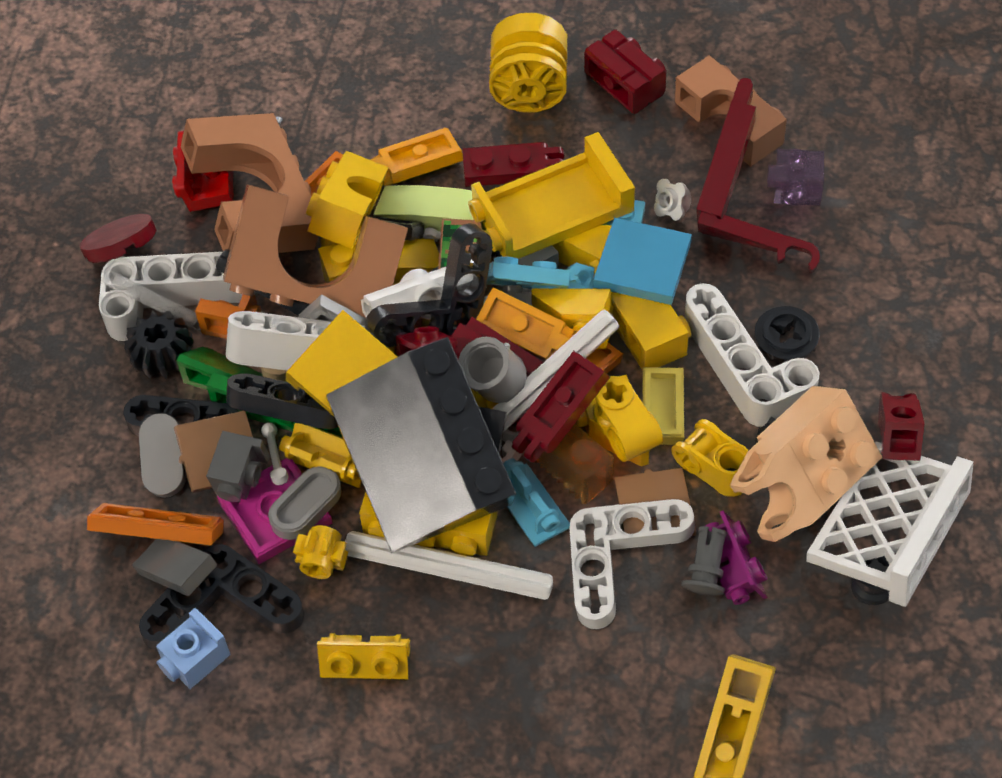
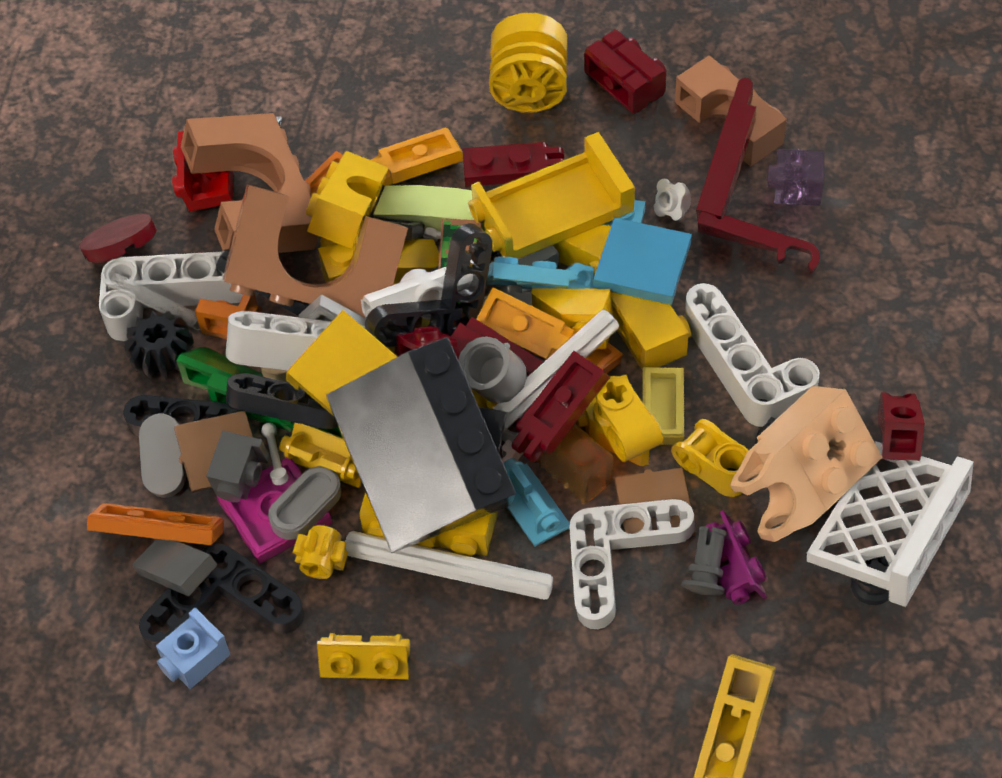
black gear [754,306,820,362] -> none

